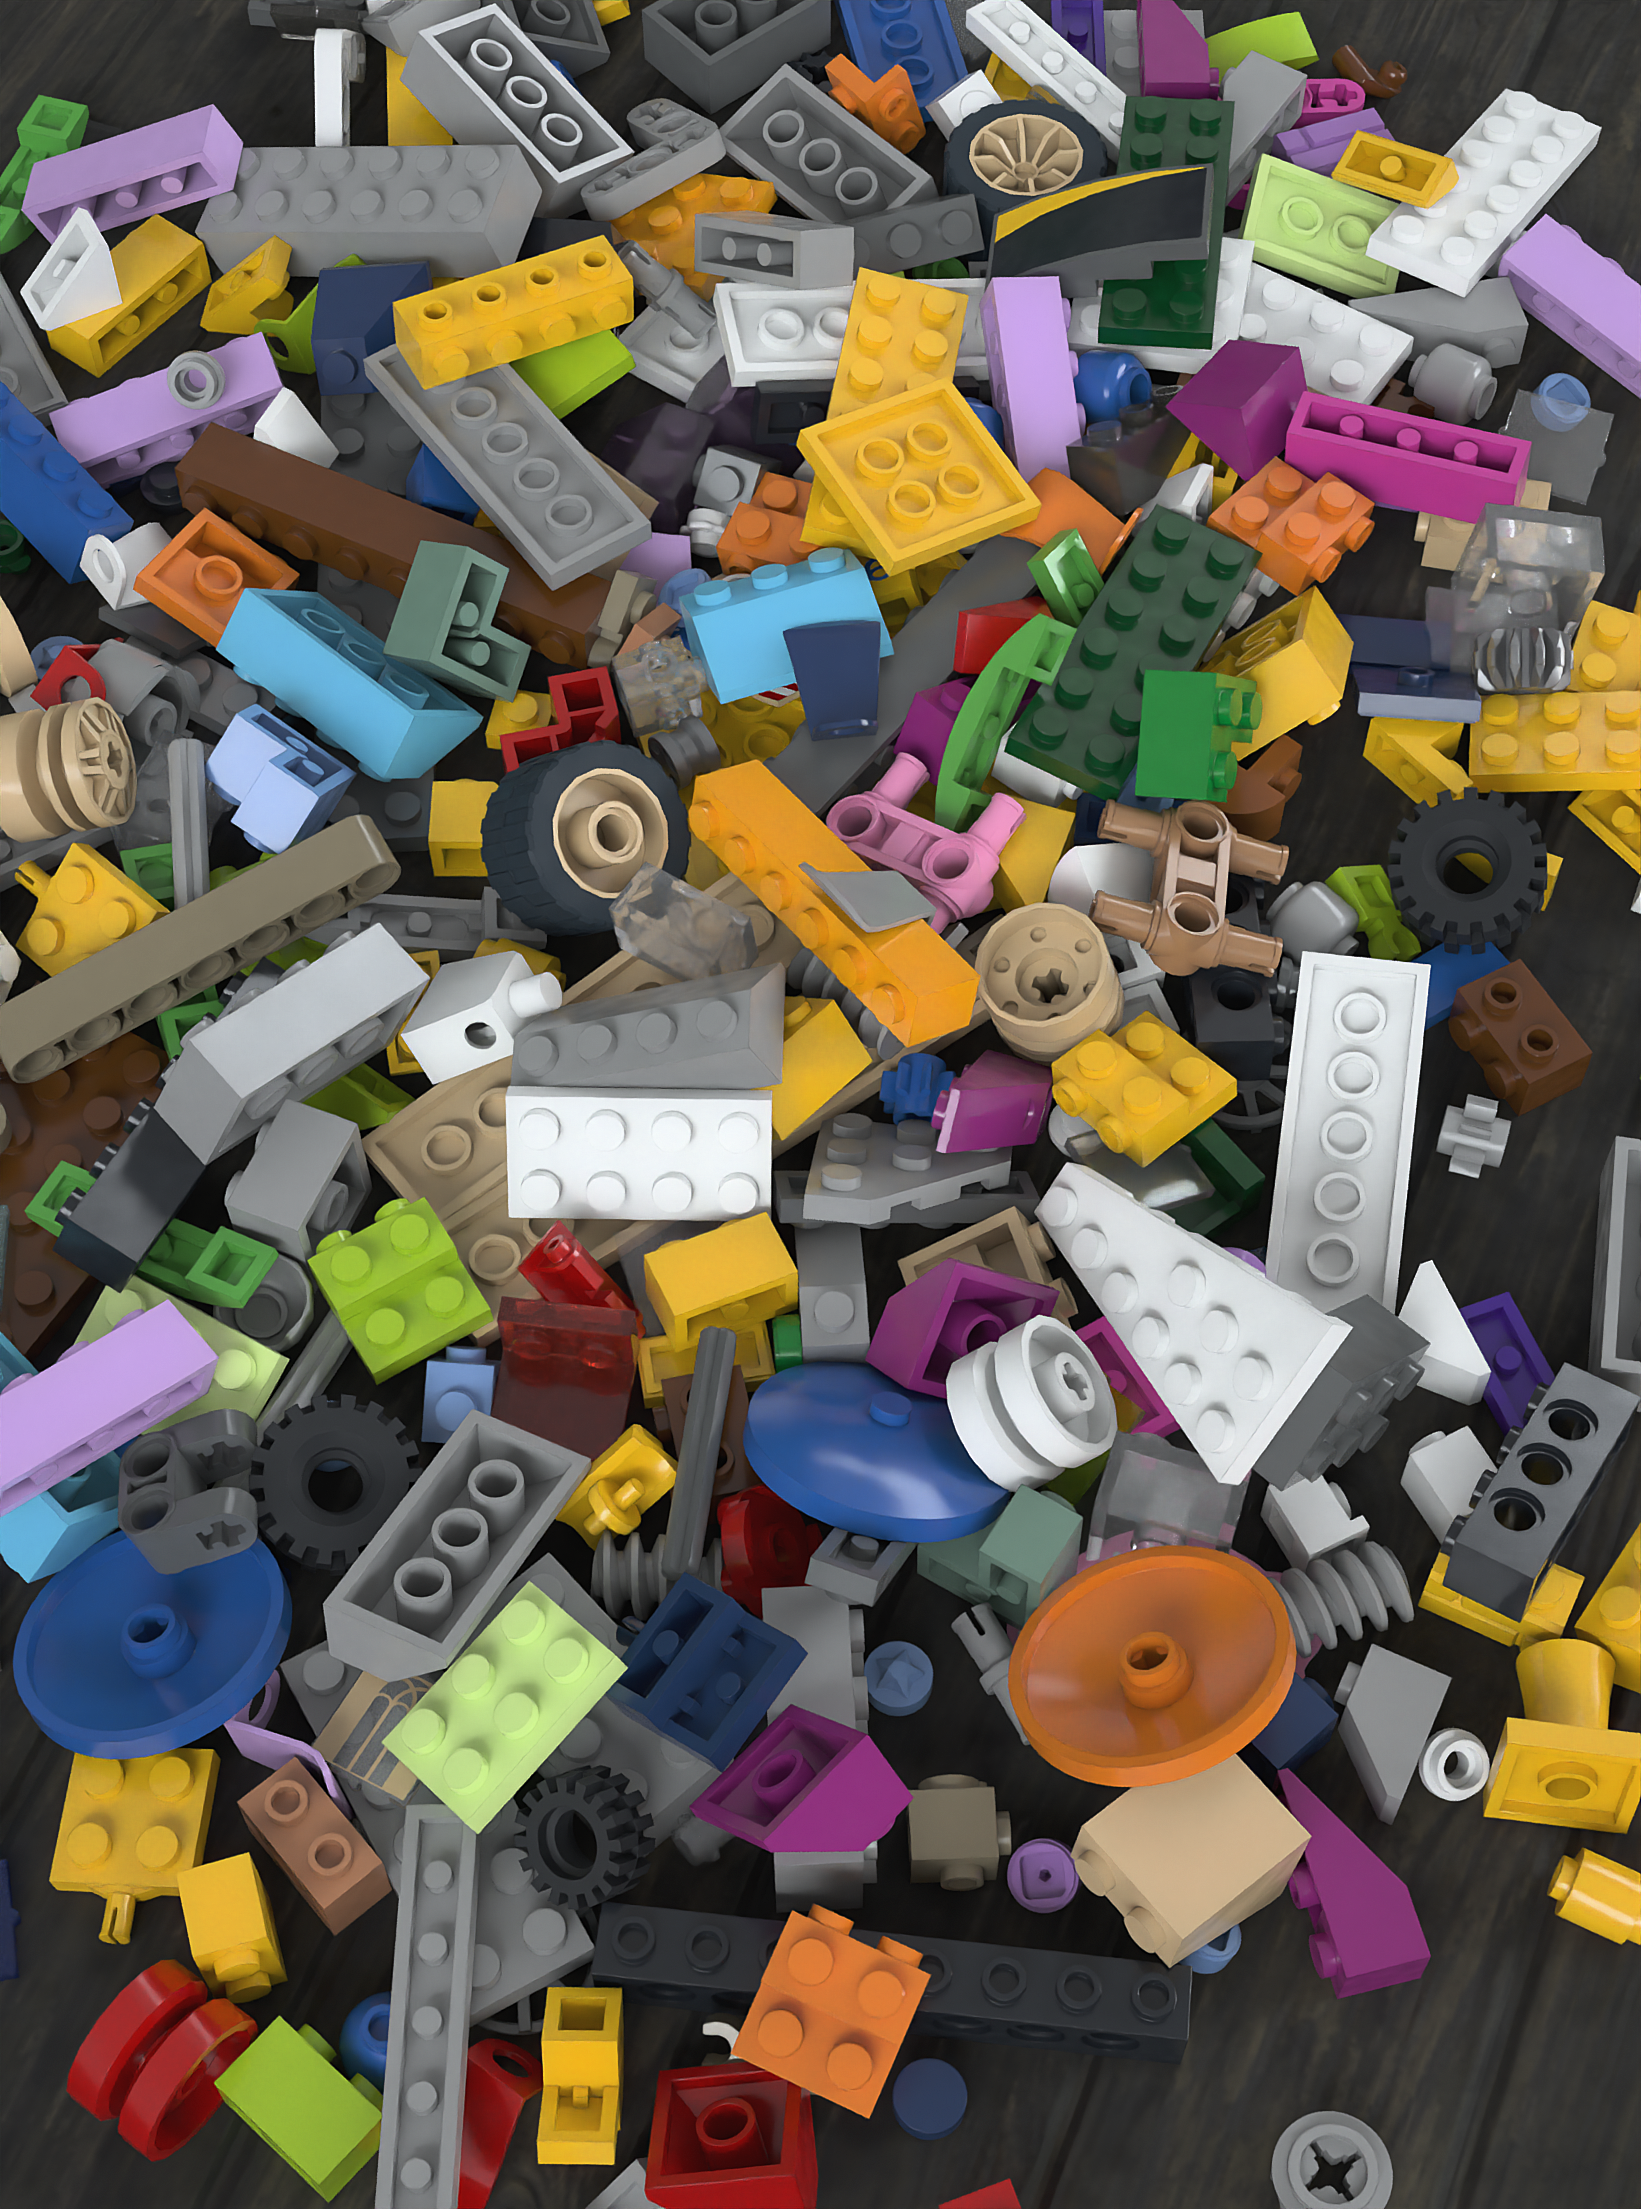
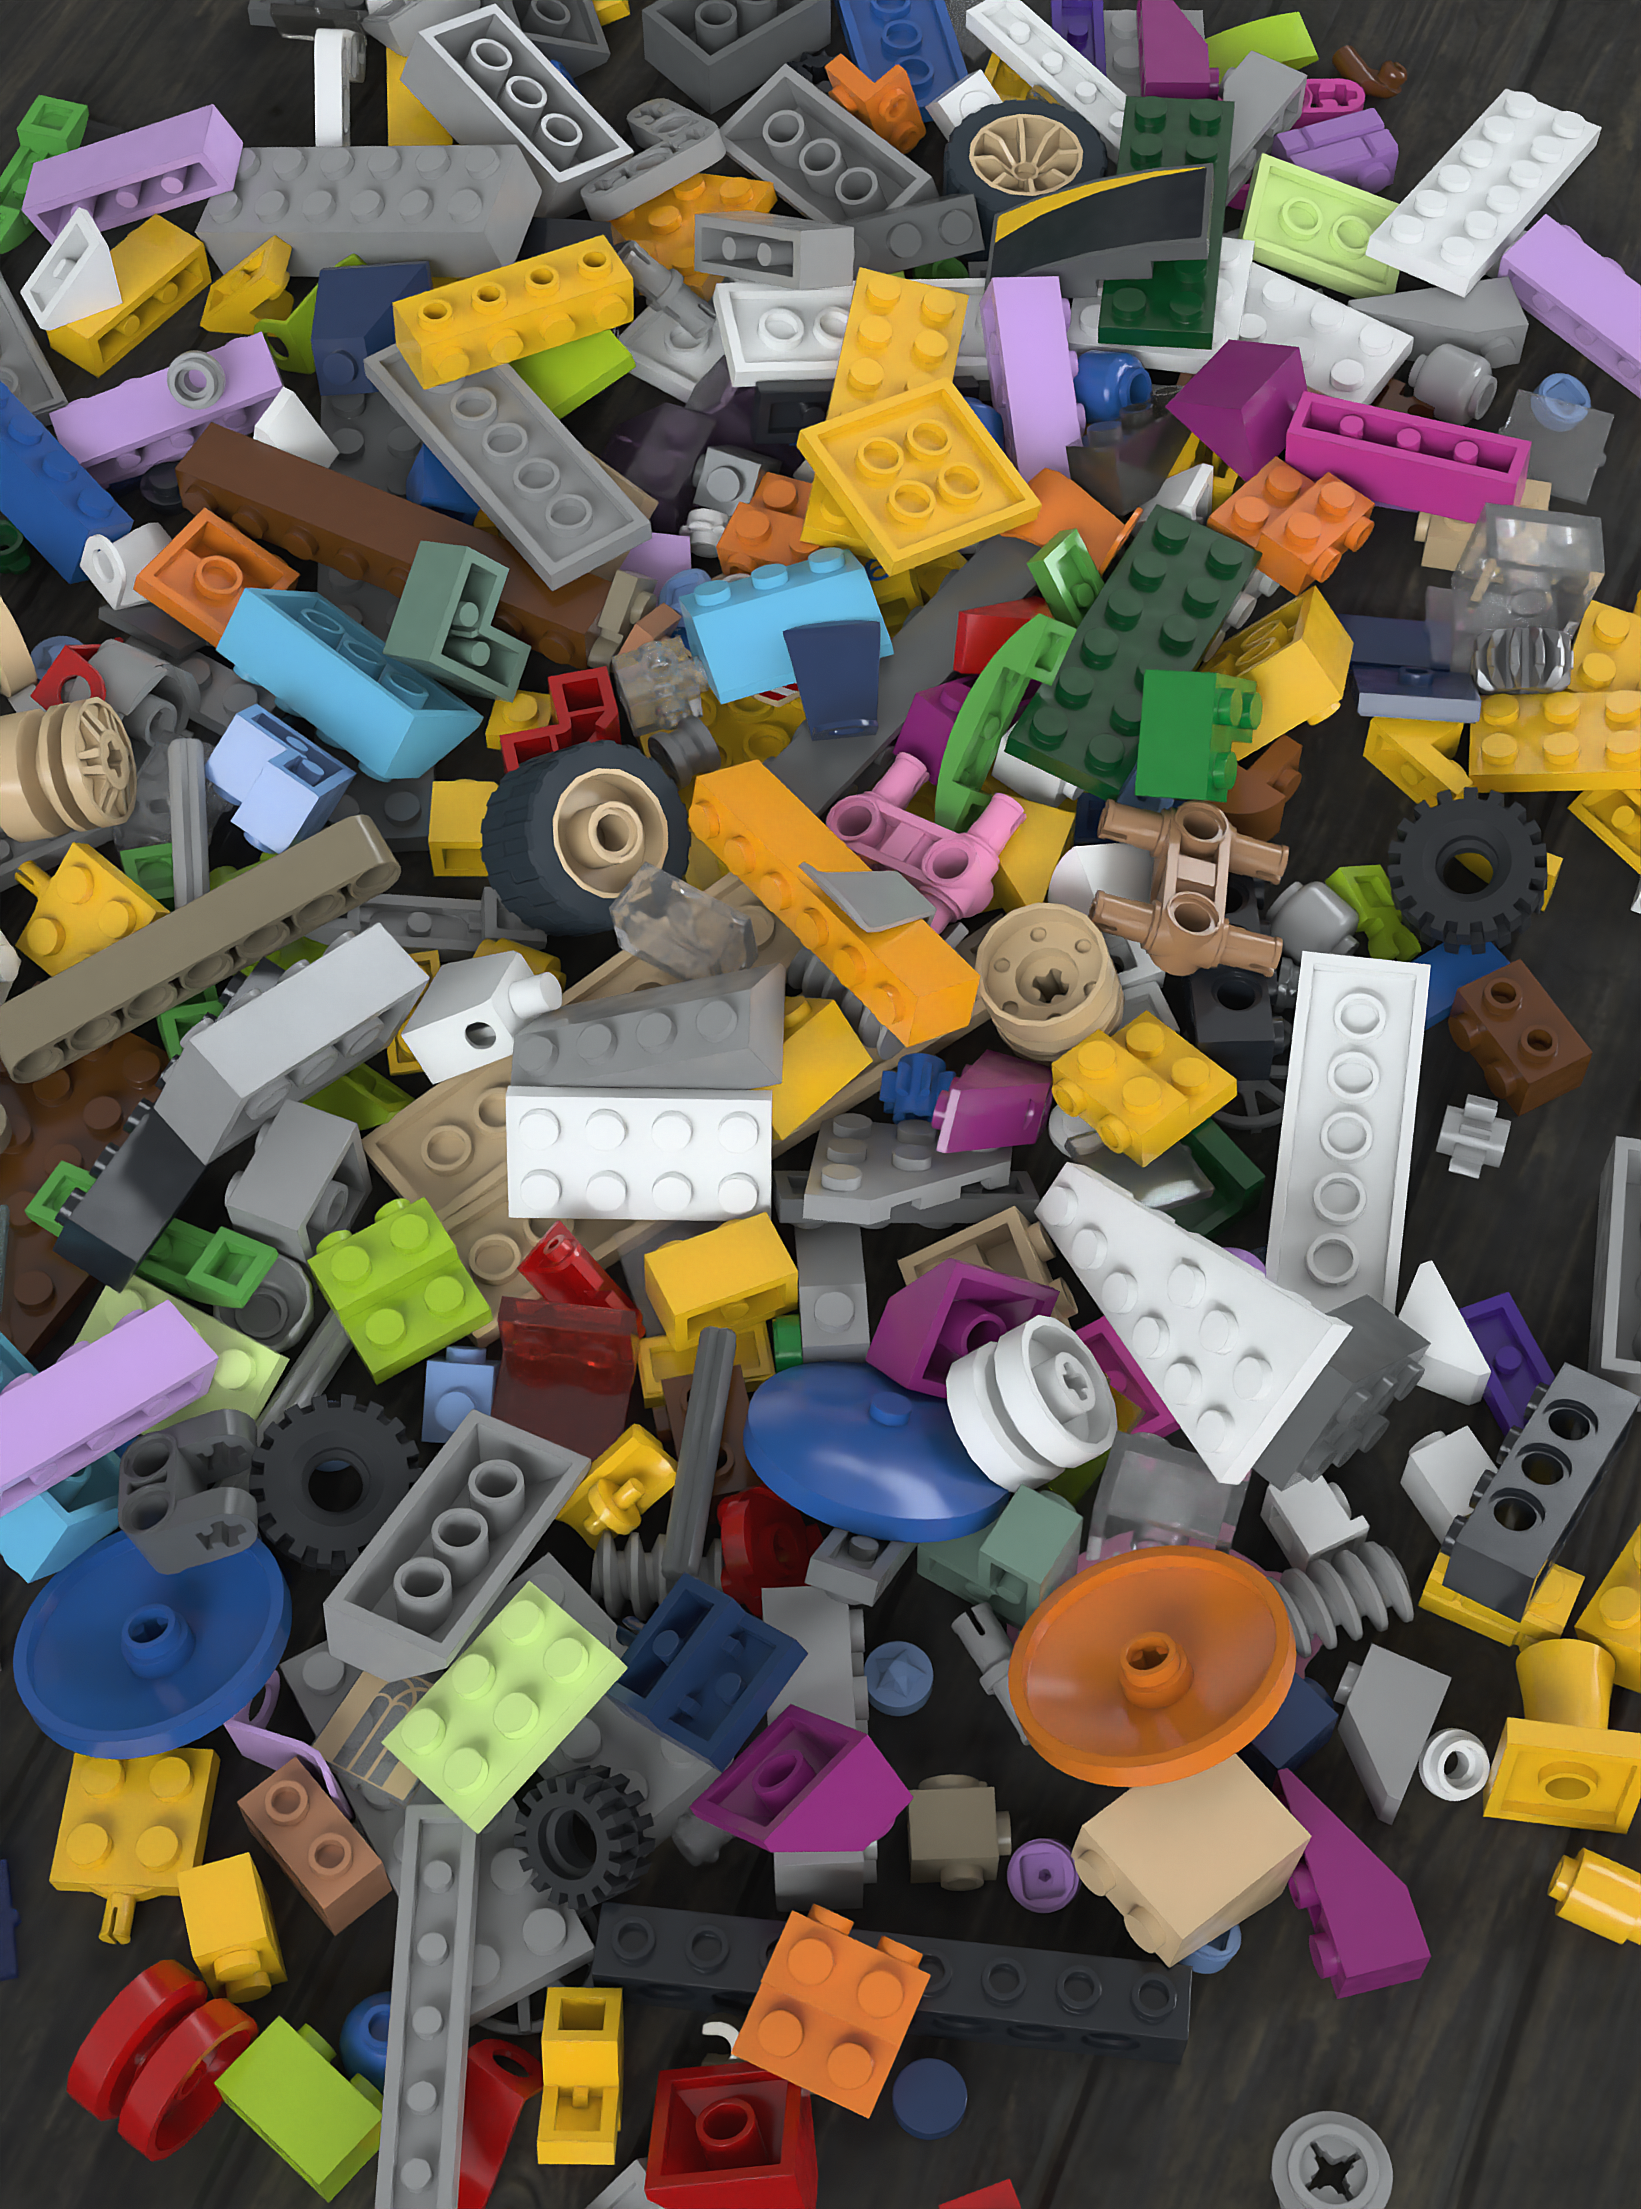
yellow slope [1331,130,1459,210] -> none

